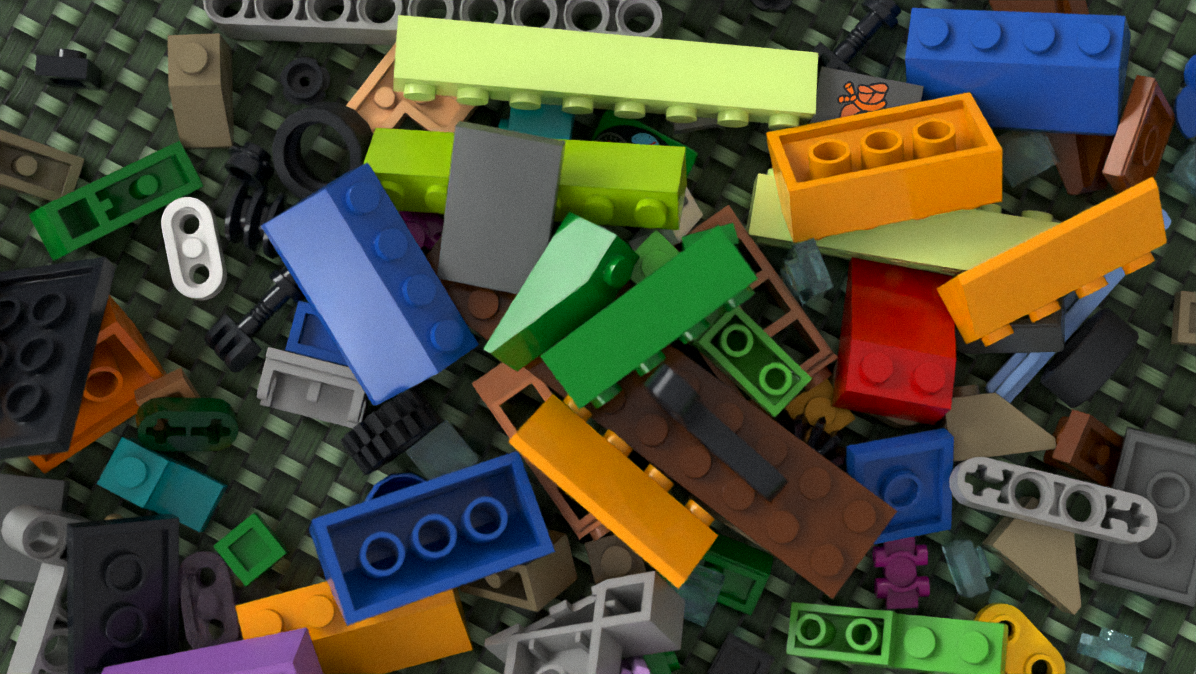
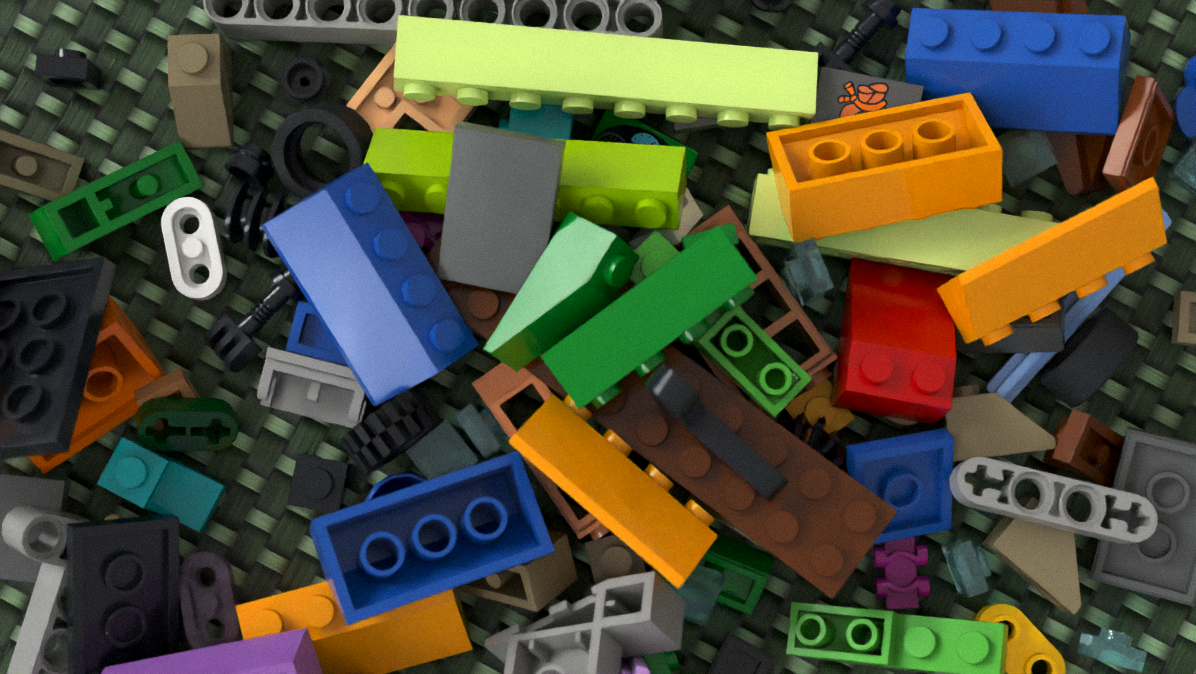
green plate [213,512,290,587] -> none
none -> black plate [287,453,351,513]
none -> clear light blue plate [454,403,505,460]

